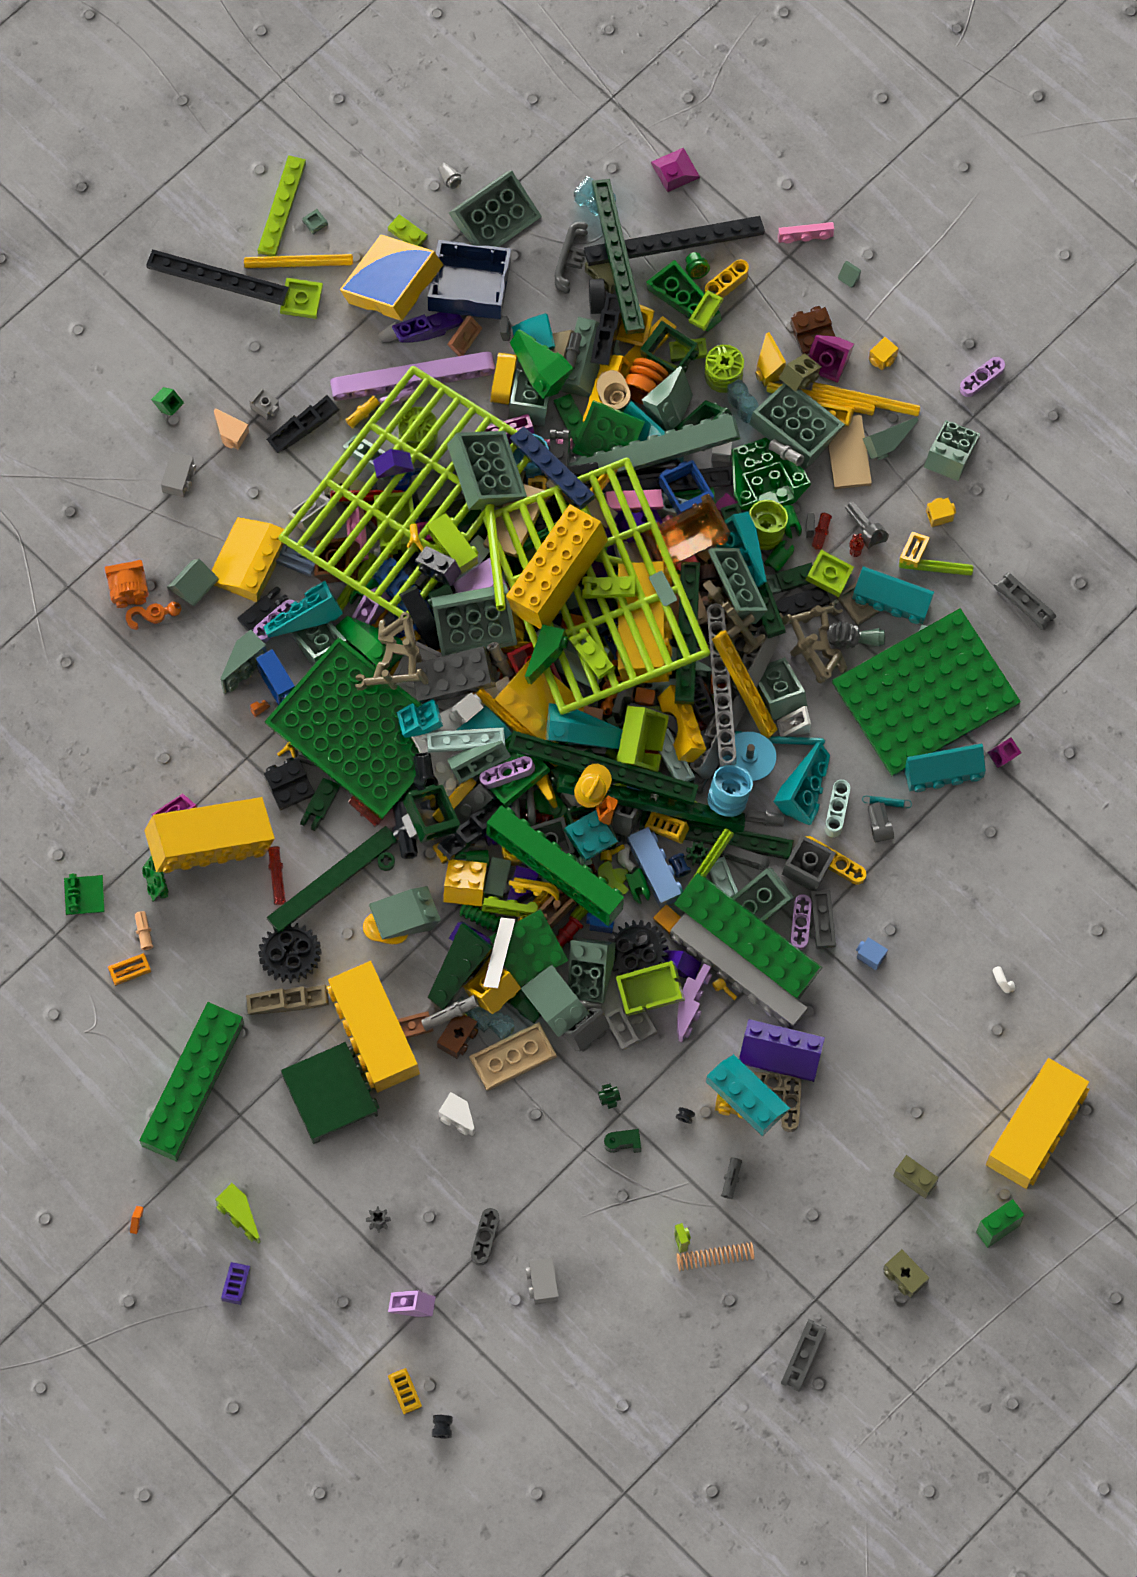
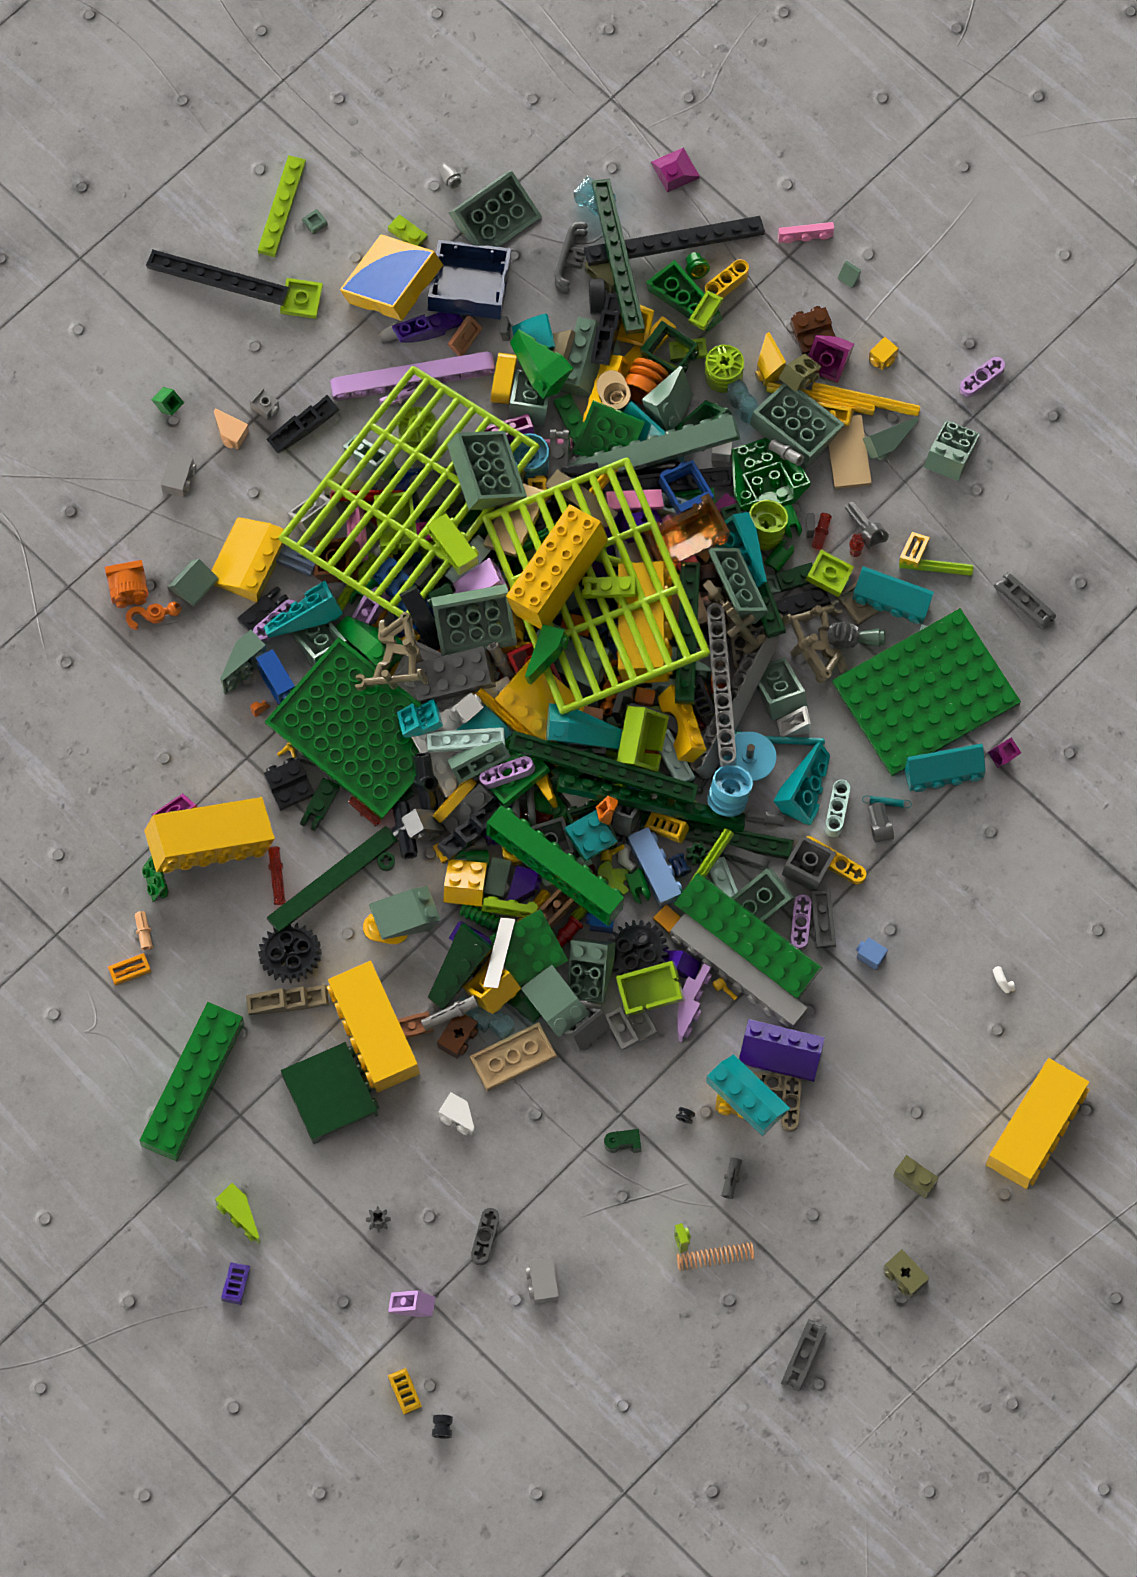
green hinge [64,873,105,915] -> none
orange tile [130,1206,144,1234] -> none
yellow axle [244,254,353,268] -> none
yellow pin [345,396,381,429] -> none
dark purple slope [373,449,414,478] -> none
dark green window [403,785,460,843] -> none
yellow bar [406,524,424,551] -> none
black brick [415,546,462,587] -> none
lime piece [485,504,506,611] -> none
yellow piece [509,877,559,901] -> none
dark blue plate [510,426,596,510] -> none
dark grey axle [565,332,582,369] -> none
lime plate [568,627,615,680] -> none
yellow piece [574,764,612,808] -> none
dark green gear [598,1083,621,1109] -> none
sand green sticker [649,571,677,606] -> none
yellow tile [712,630,778,738] -> none
yellow brick [926,497,956,527] -> none
green brick [976,1199,1024,1248] -> none

